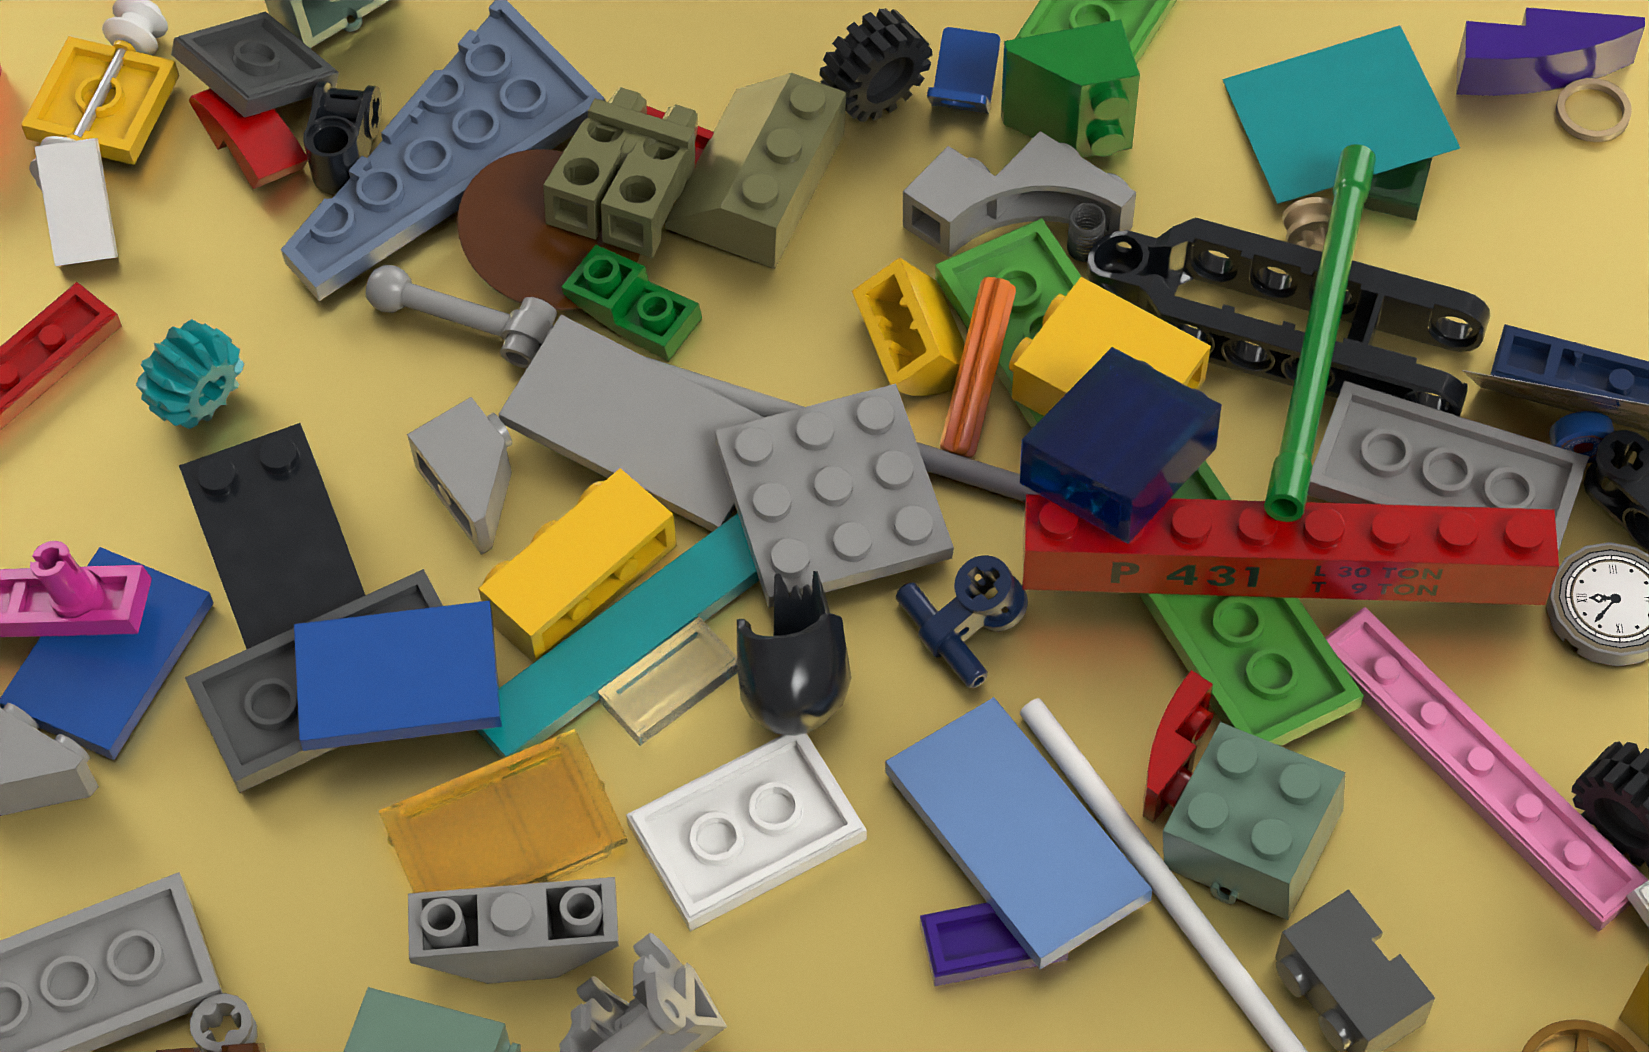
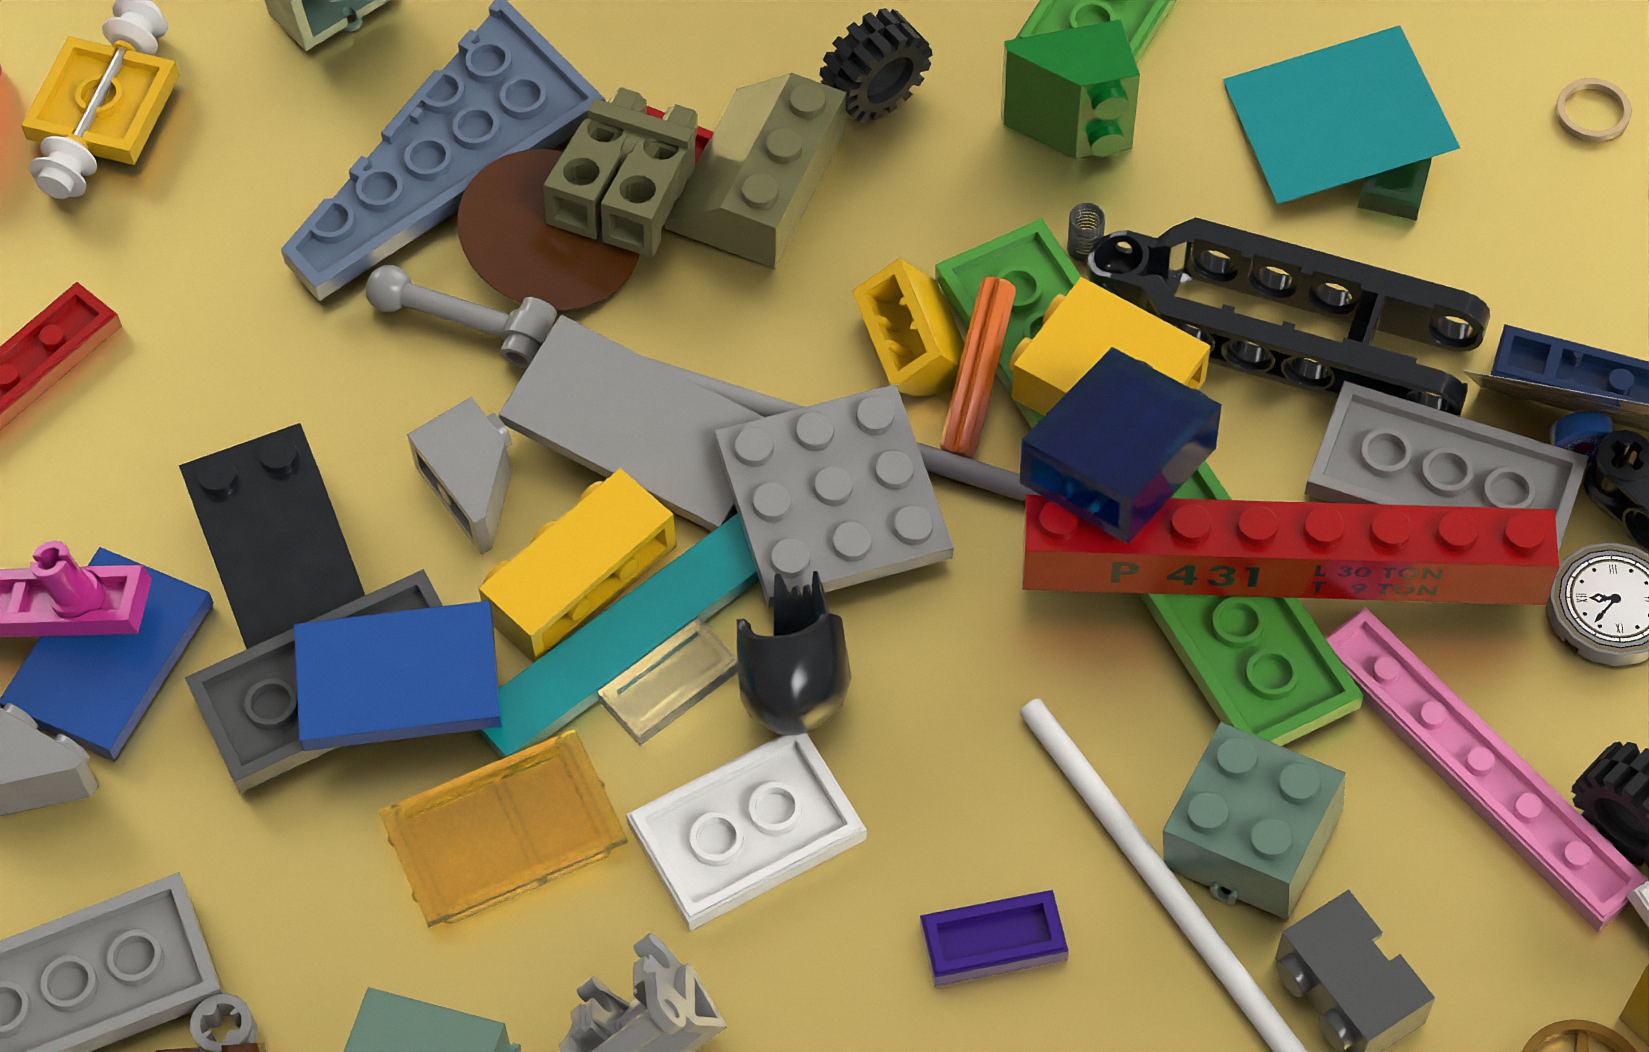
white tile [35,138,118,266] -> none
teal gear [136,319,244,429] -> none
dark grey tile [171,11,339,117] -> none
red slope [189,88,308,189] -> none
black piece [303,81,382,194] -> none
light grey slope [408,877,619,984] -> none
green slope [561,245,702,361] -> none
medium blue tile [885,697,1152,970] -> none
dark blue piece [896,555,1028,688] -> none
light grey arch [903,131,1136,257] -> none
blue bracket [927,27,1001,114] -> none
red slope [1142,670,1214,823] -> none
green piece [1264,144,1376,522] -> none
tan bush [1282,197,1333,251] -> none
dark purple slope [1456,7,1645,96] -> none

